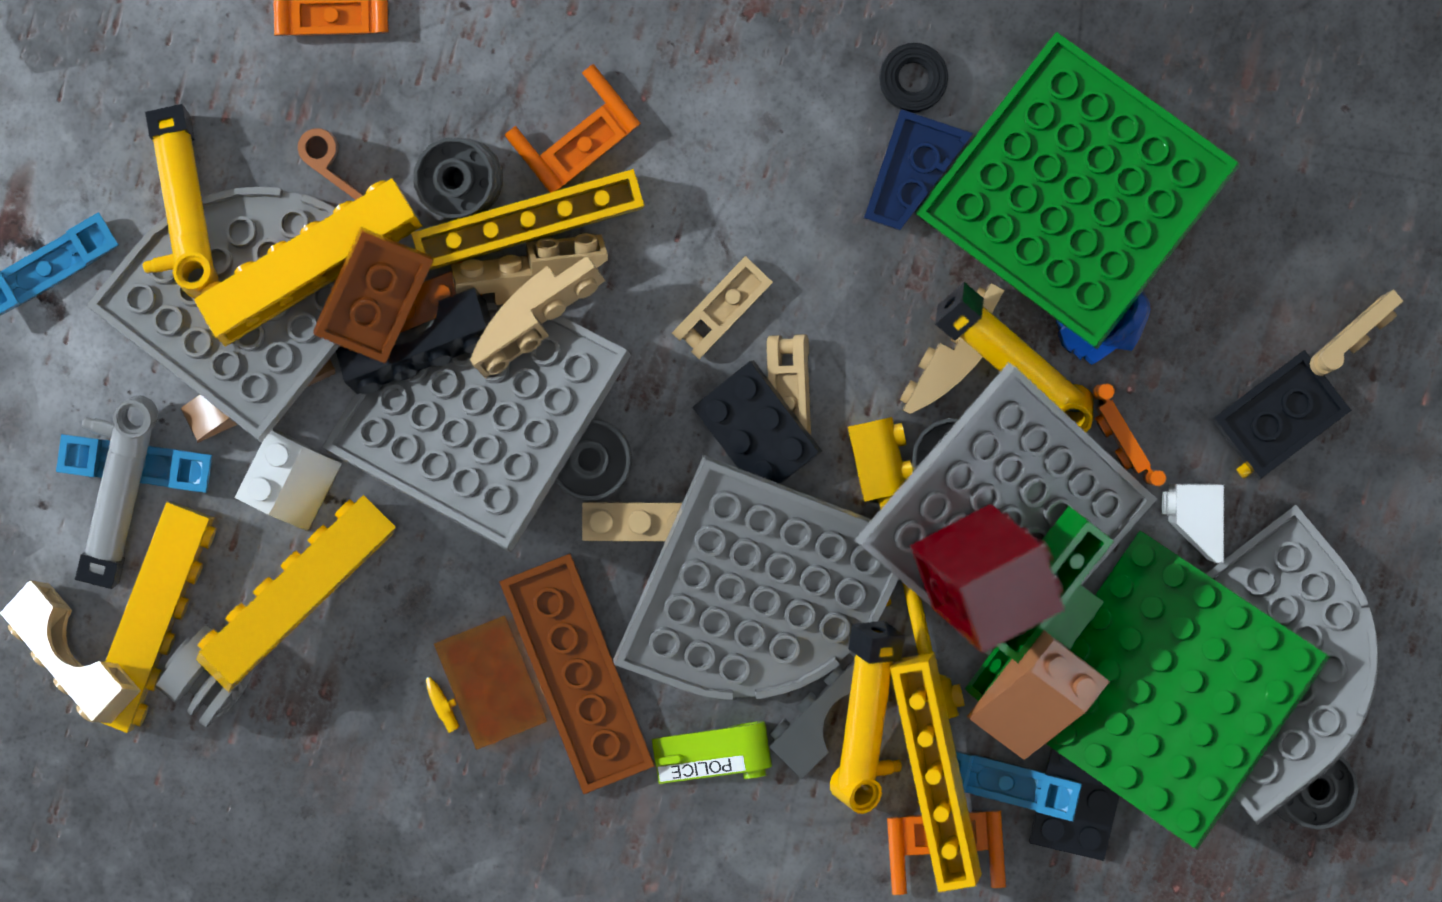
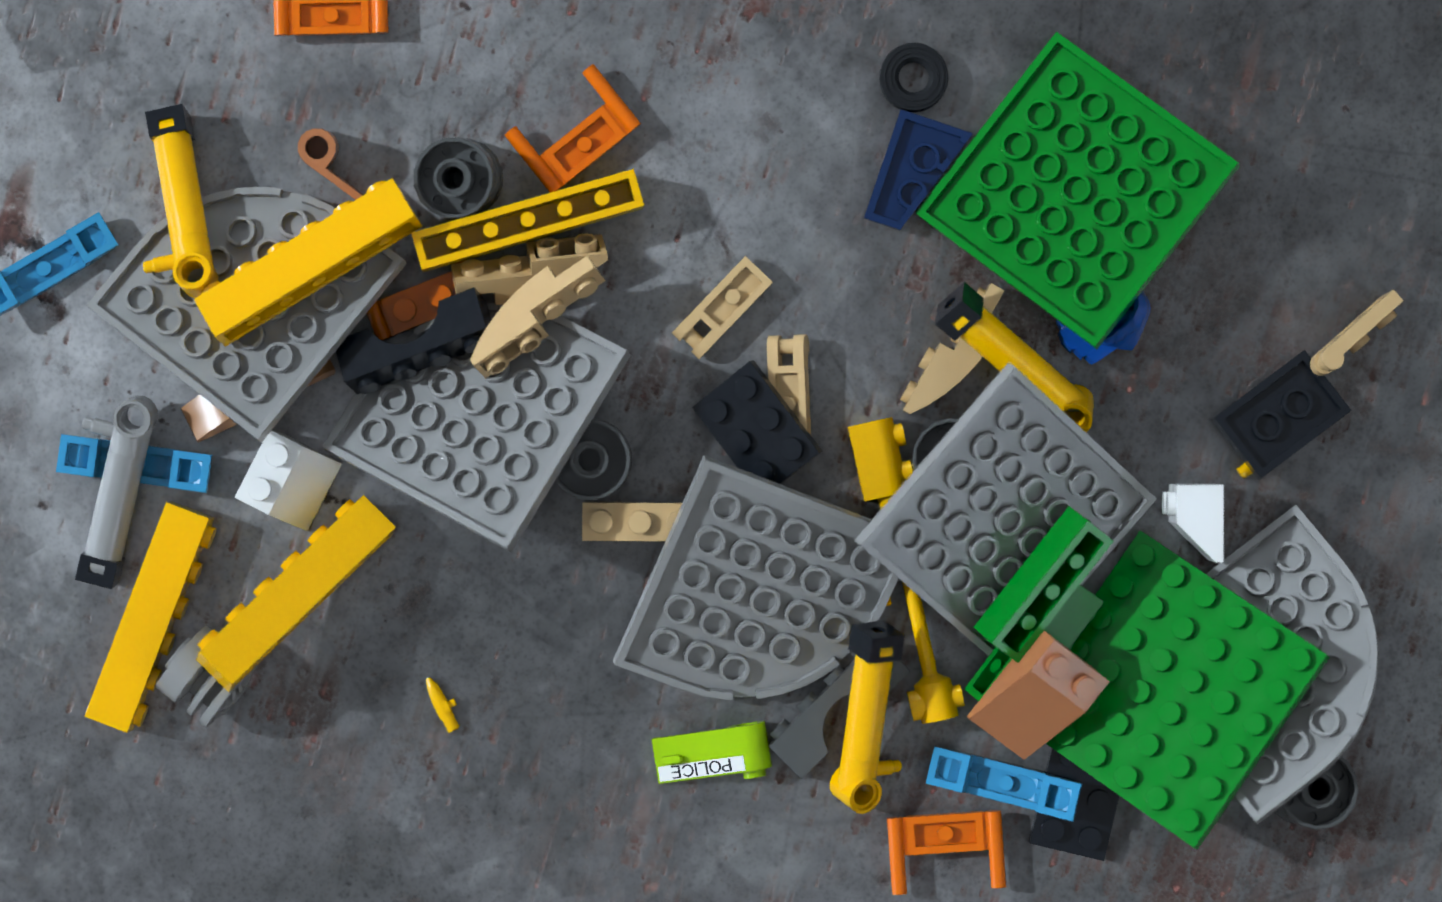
arch [1,580,141,723] -> none
dark orange plate [313,227,433,364] -> none
clear orange plate [434,615,548,750] -> none
dark orange plate [499,553,655,794] -> none
yellow brick [890,652,982,892] -> none
dark red container [910,504,1064,653] -> none
orange plate [1092,384,1166,486] -> none

